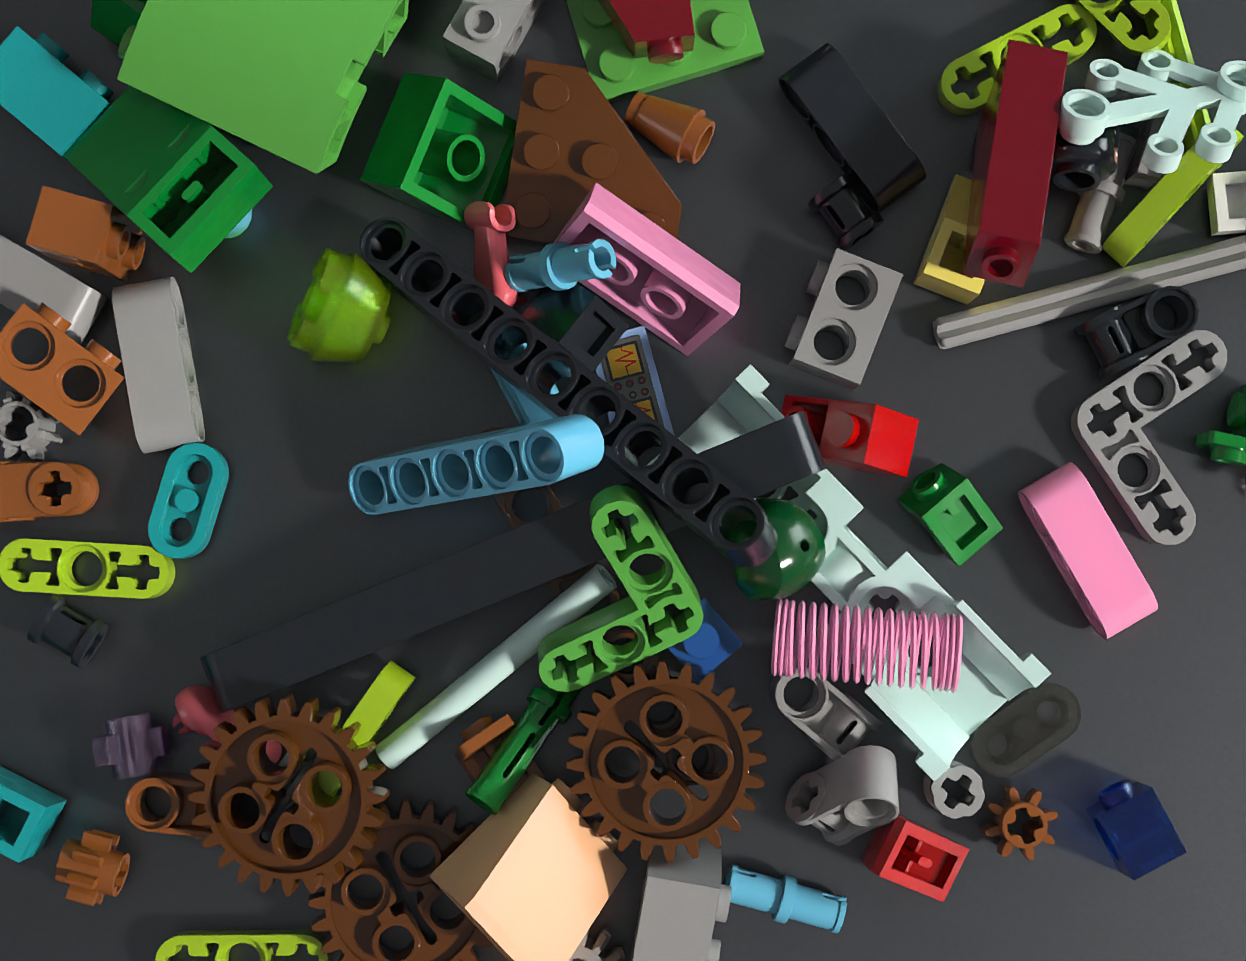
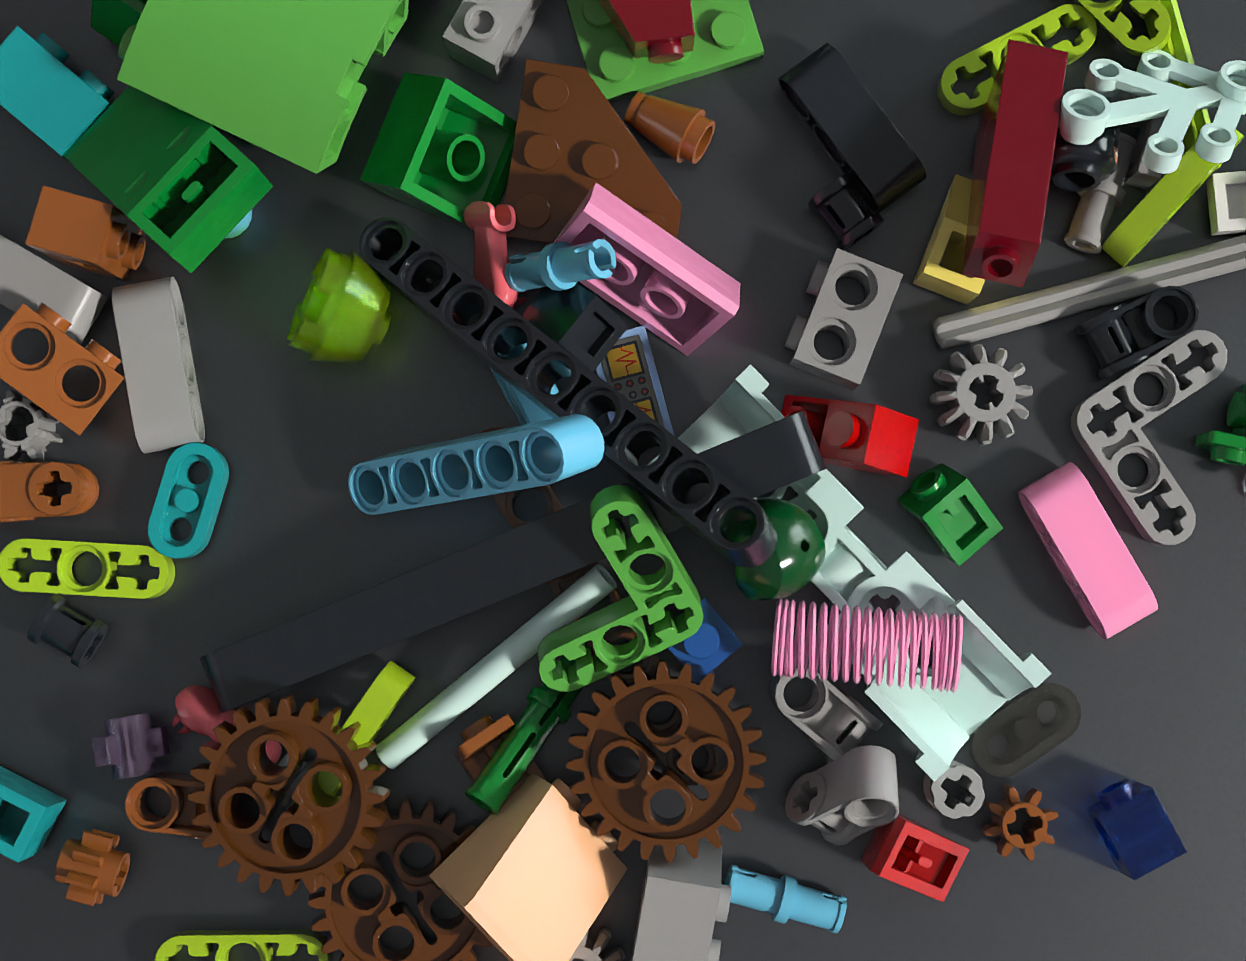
none -> light grey gear [930,344,1033,446]

